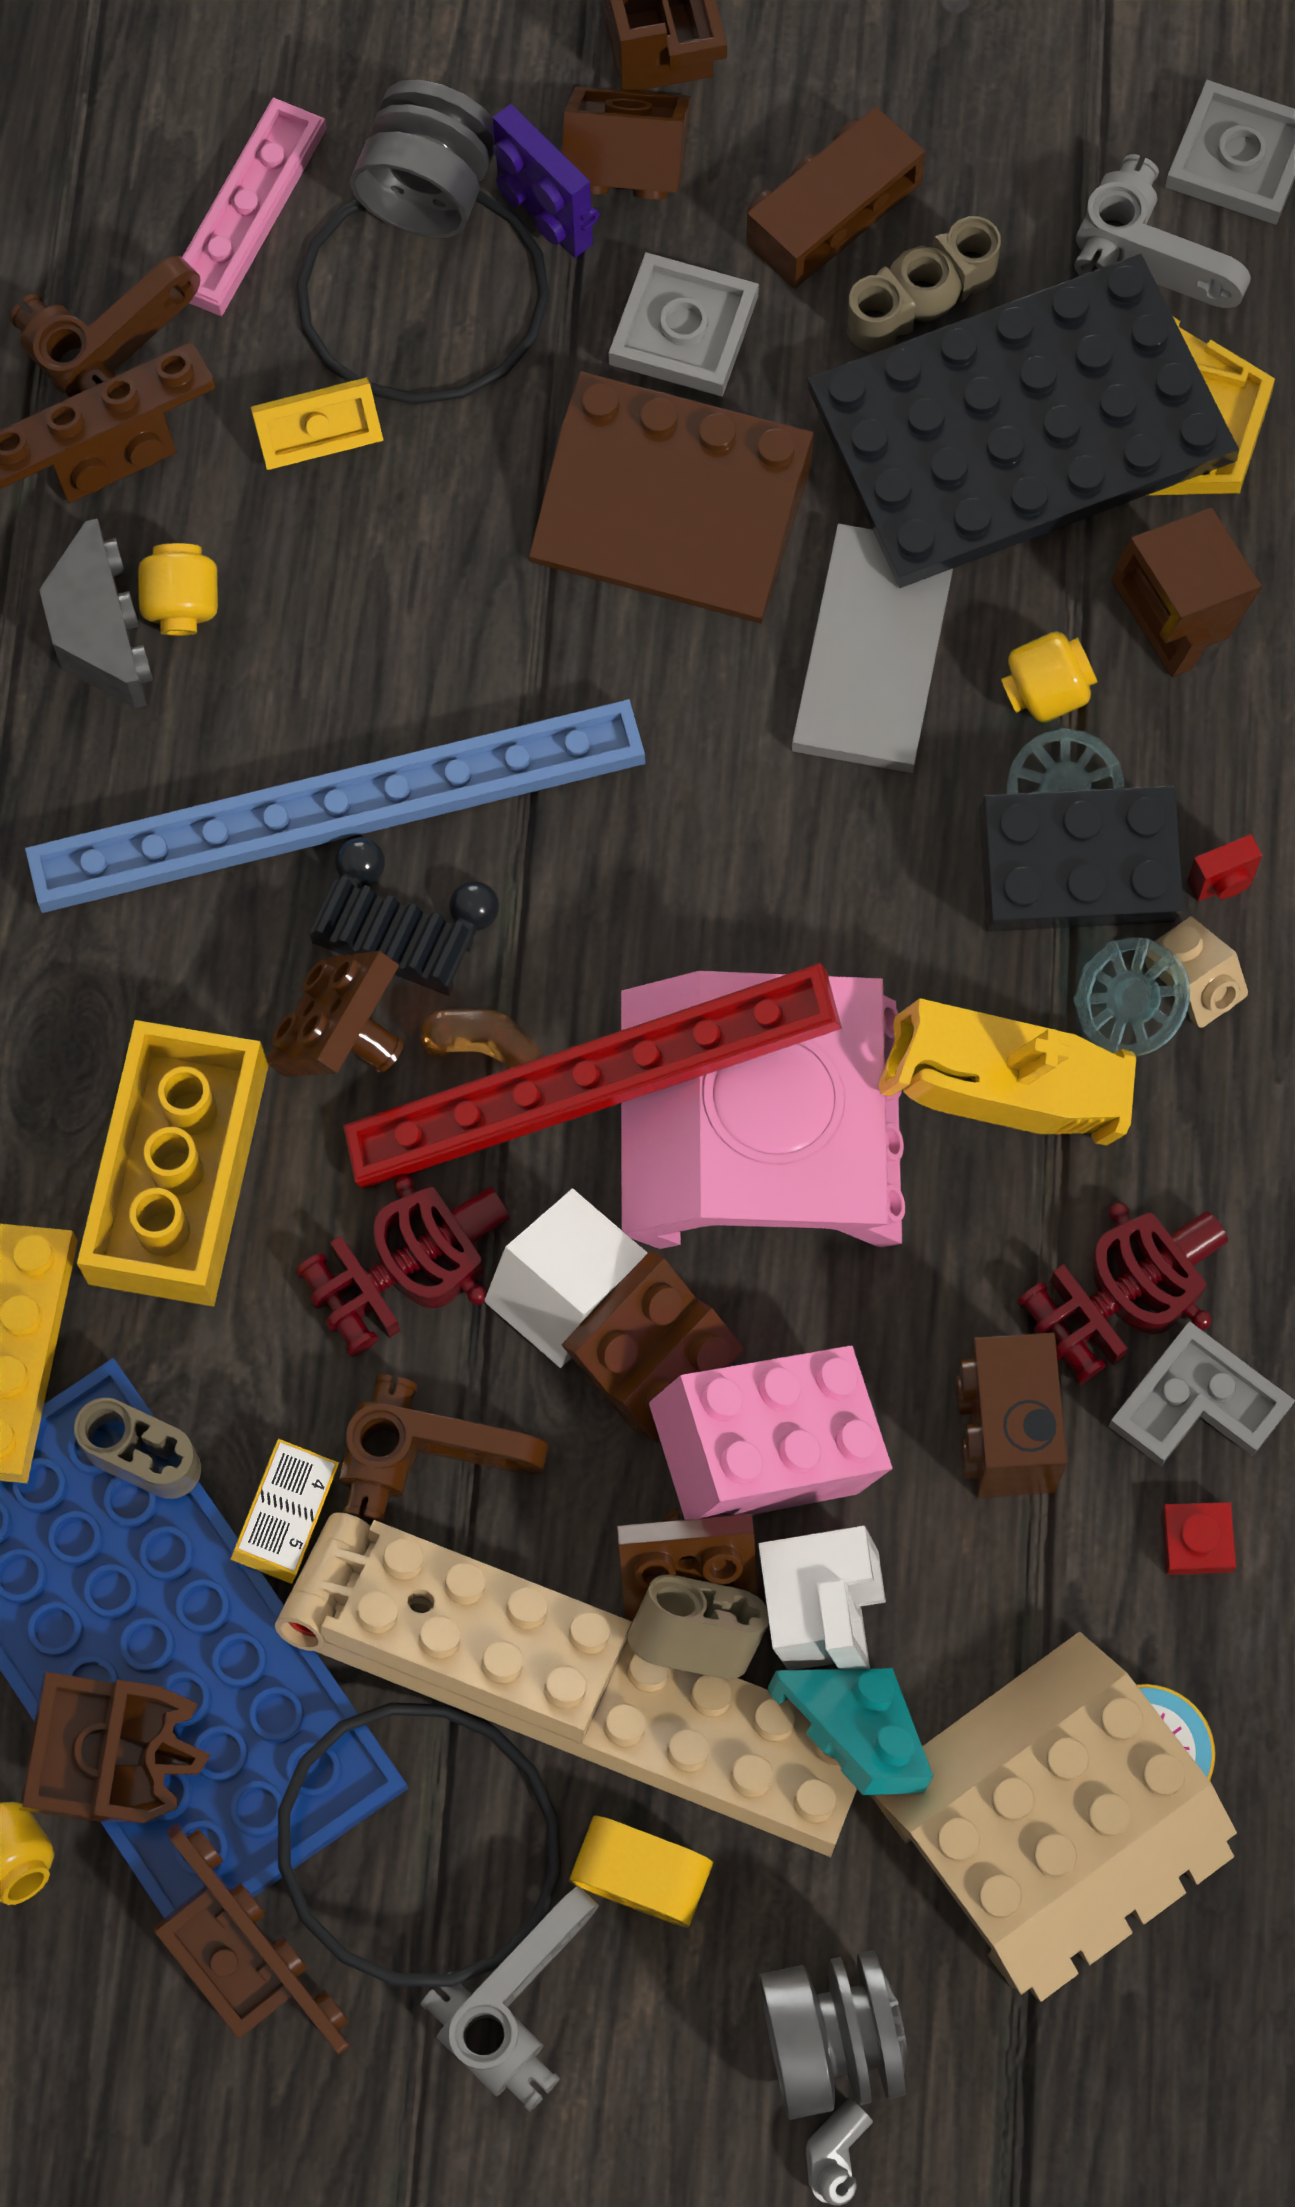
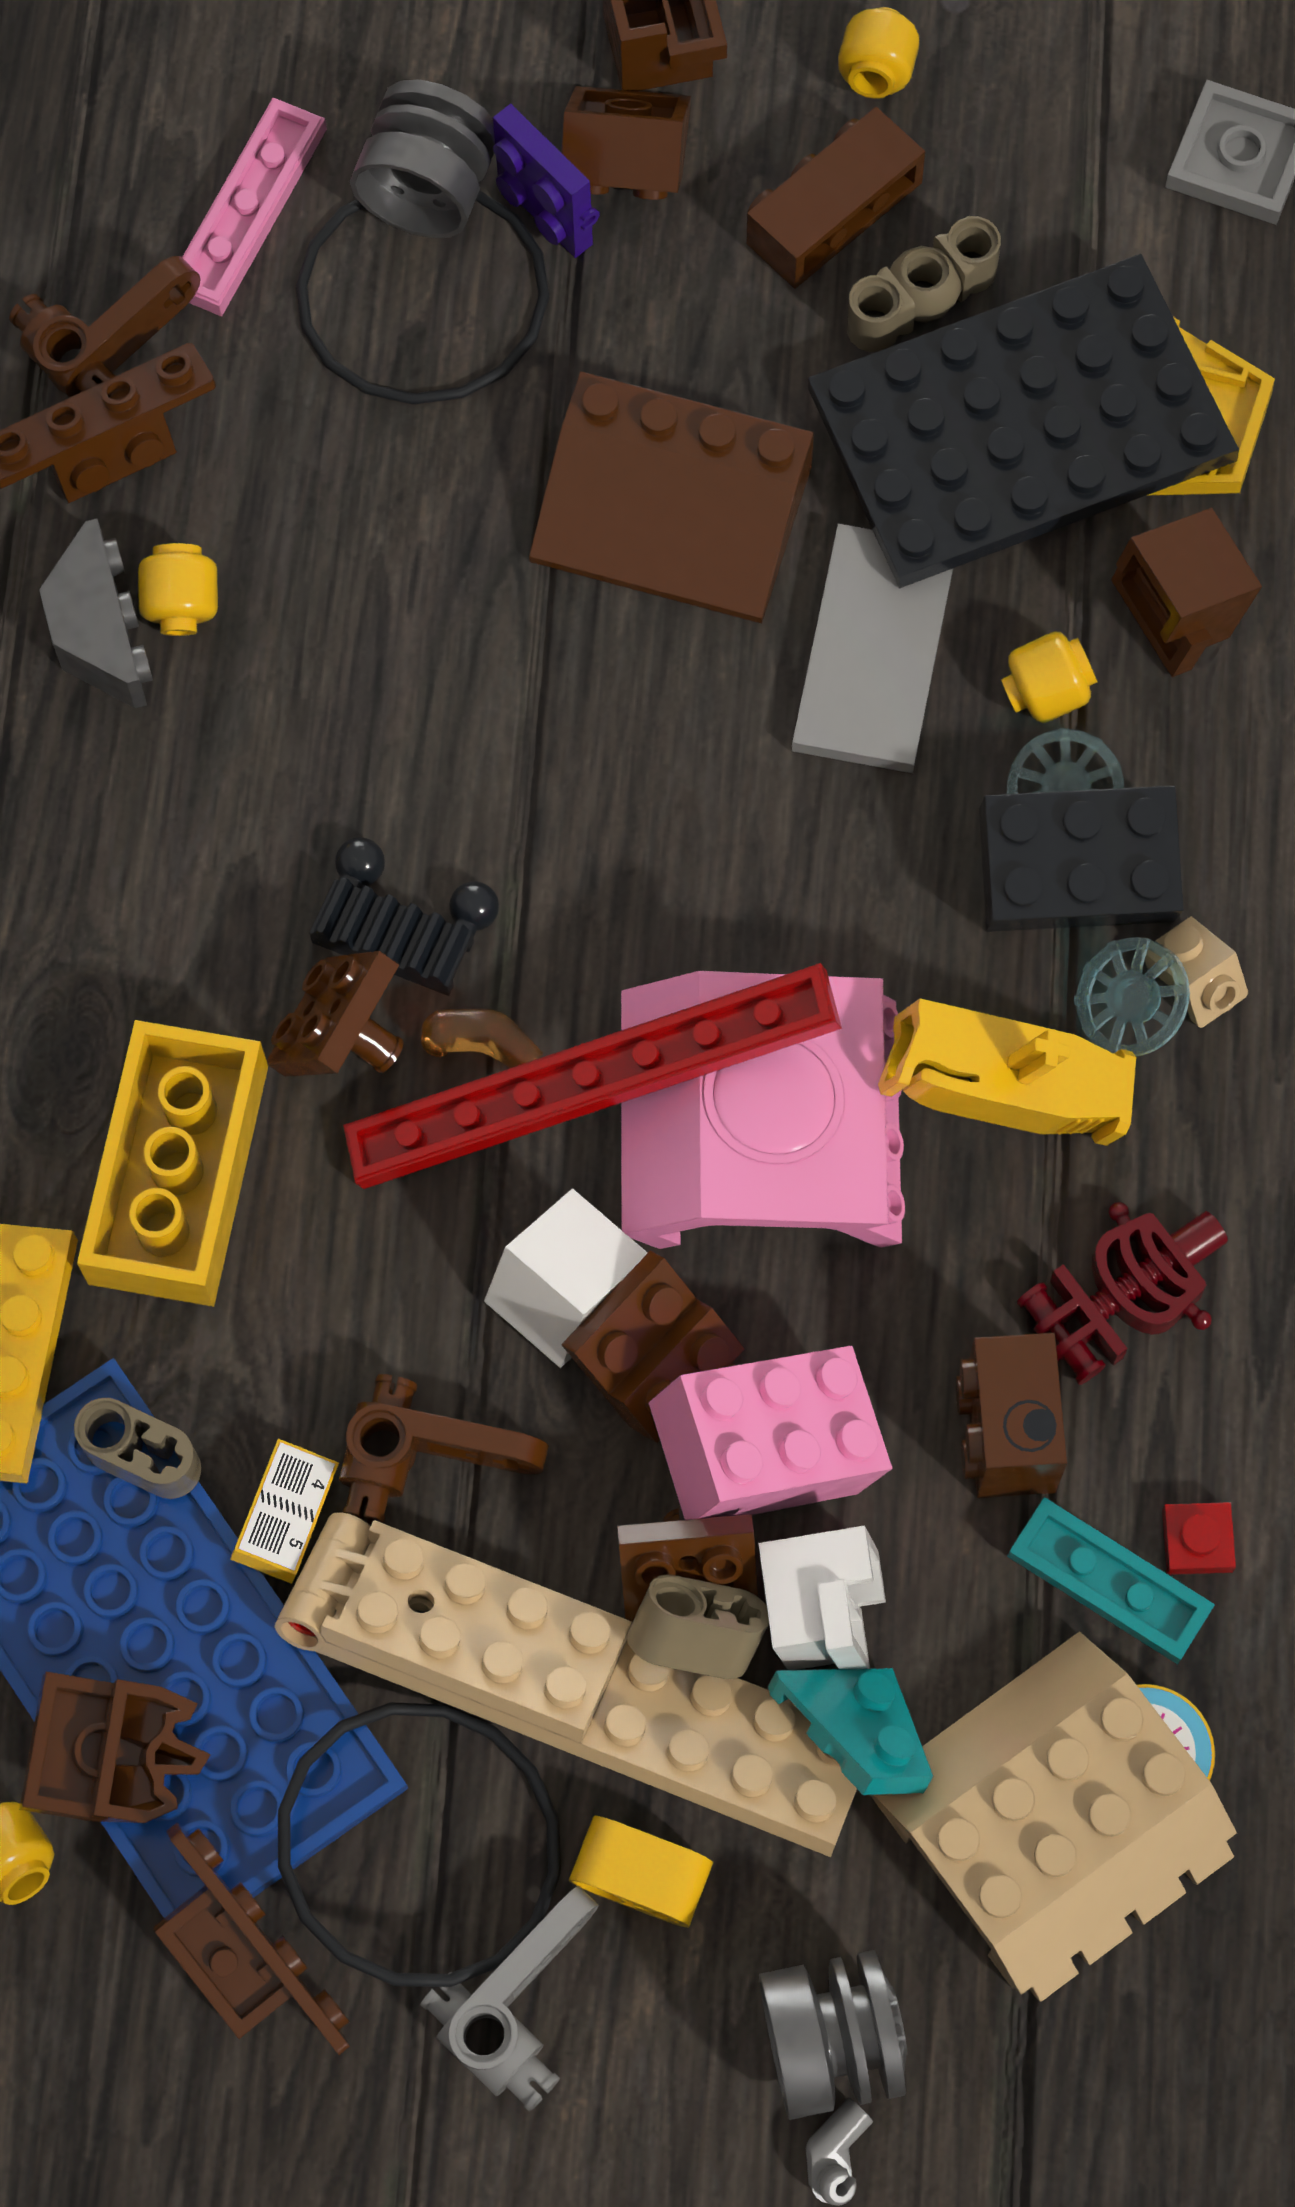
medium blue plate [25,699,645,913] -> none
yellow plate [250,377,384,470] -> none
dark red torso [295,1175,510,1357] -> none
light grey plate [609,252,759,397] -> none
light grey piece [1074,154,1251,308] -> none
light grey plate [1109,1321,1295,1466] -> none
red plate [1187,834,1262,902] -> none
none -> yellow head [838,7,919,99]
none -> teal plate [1007,1497,1215,1665]

